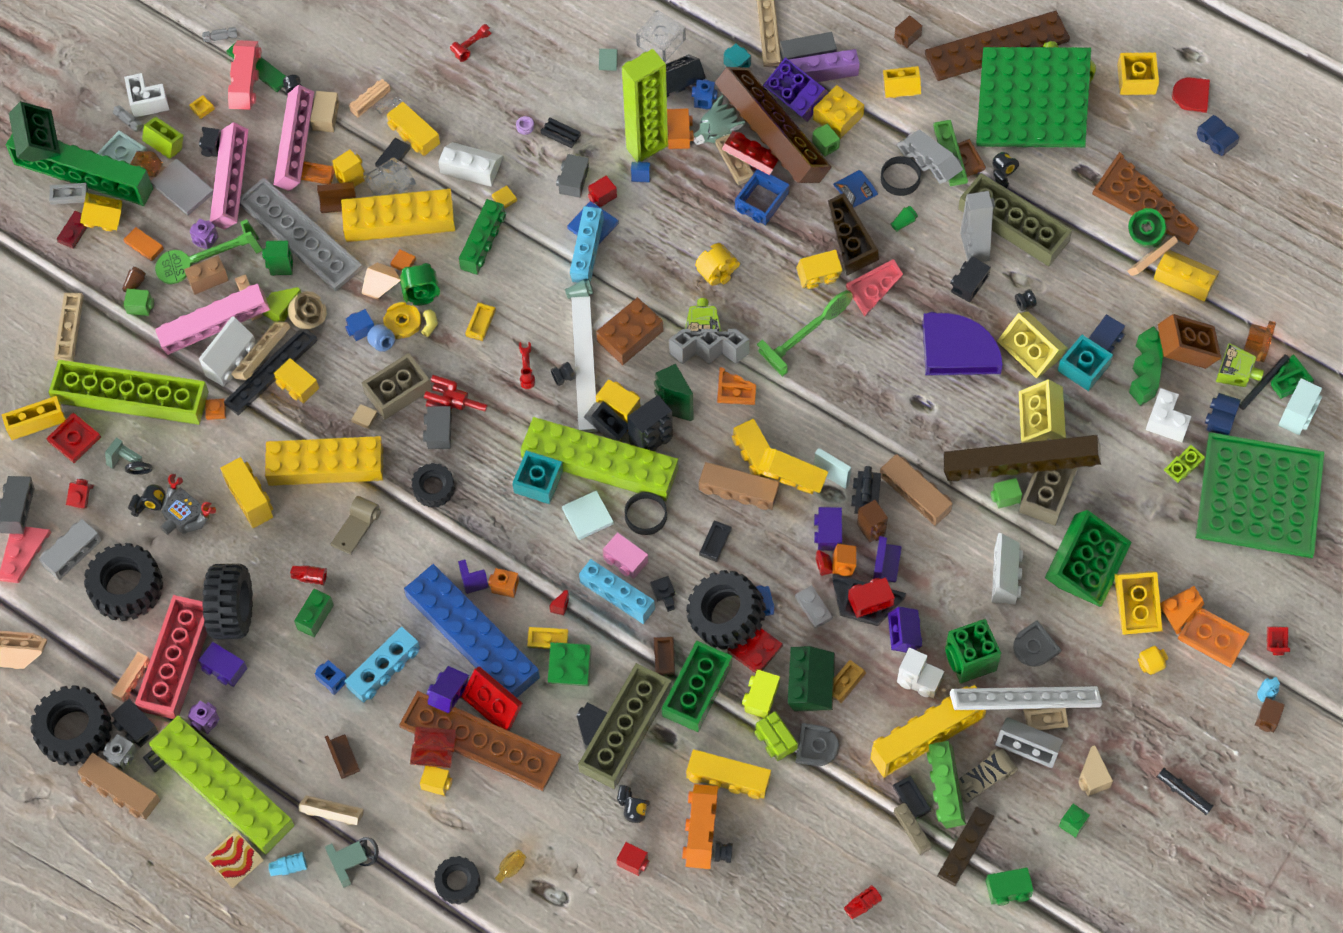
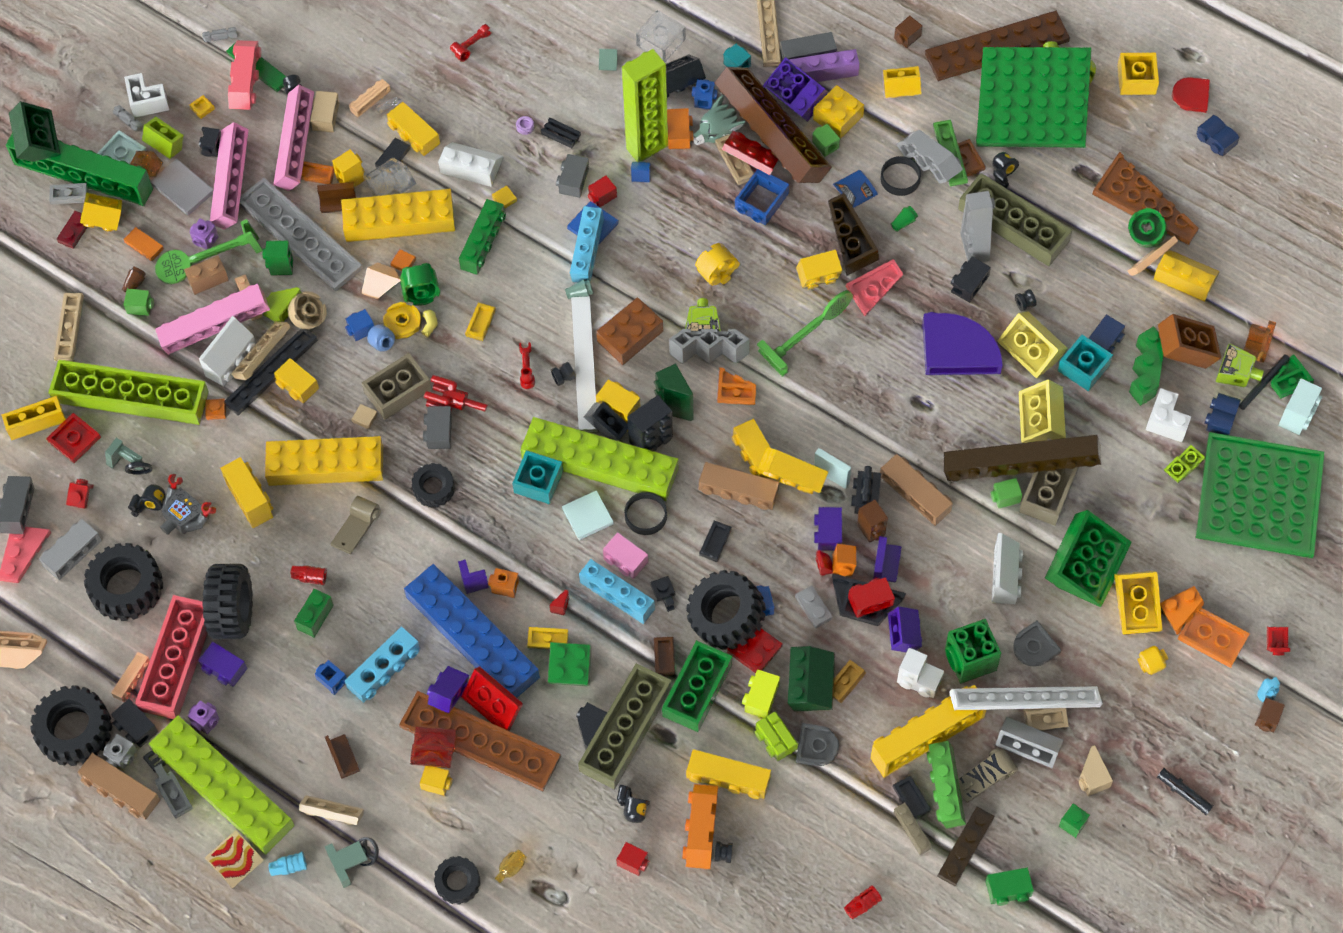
none -> dark grey hinge [154,764,193,819]

